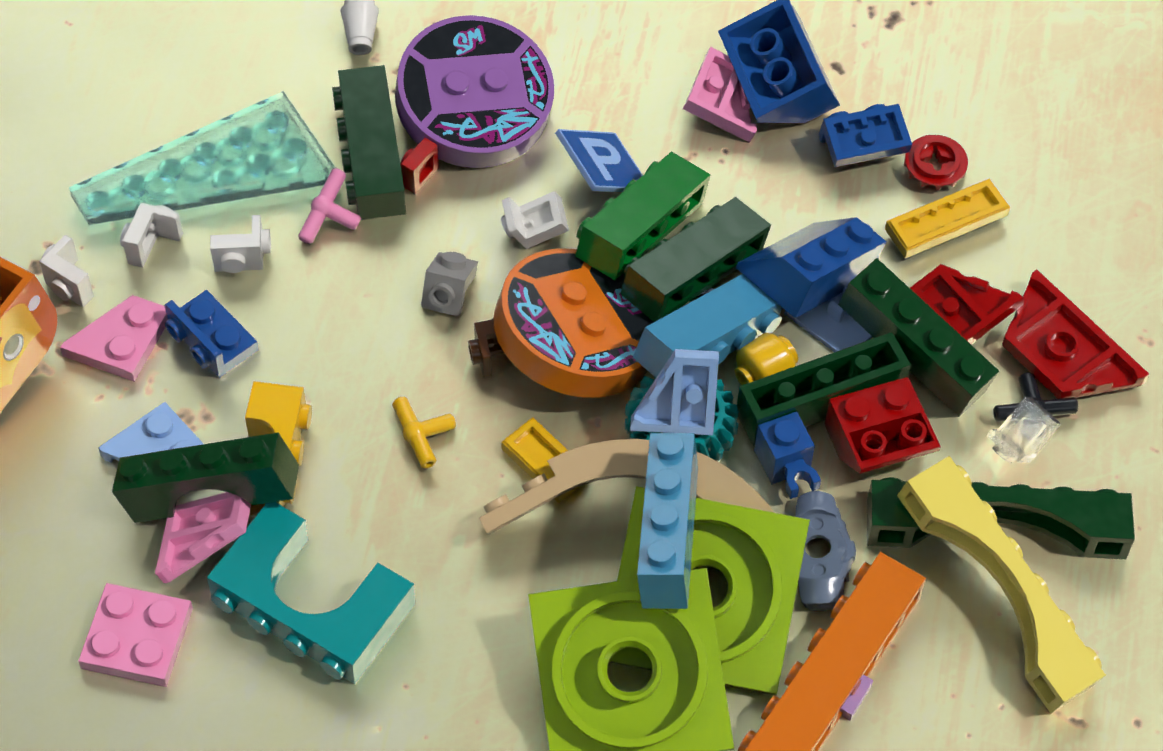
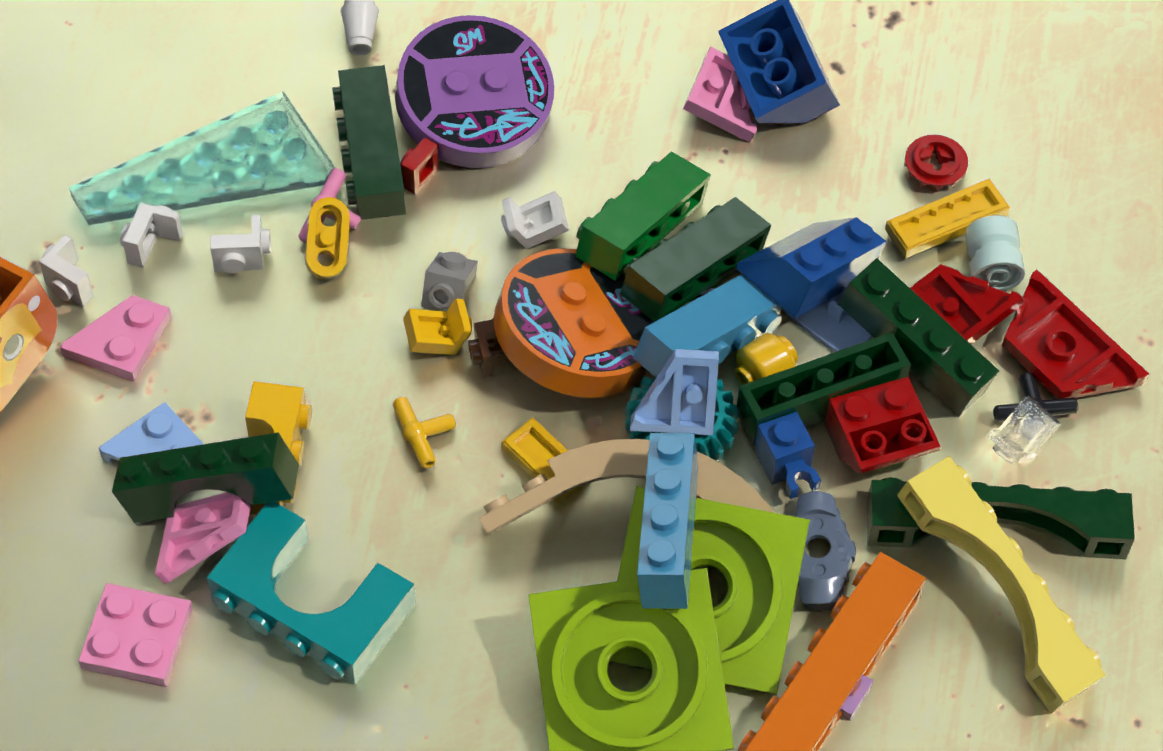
blue bracket [165,290,259,378] -> none
piece [555,129,643,192] -> none
blue bracket [818,104,912,167] -> none
none -> yellow plate [305,197,350,280]
none -> yellow bracket [403,298,473,355]
none -> light aqua wheel [965,215,1025,291]

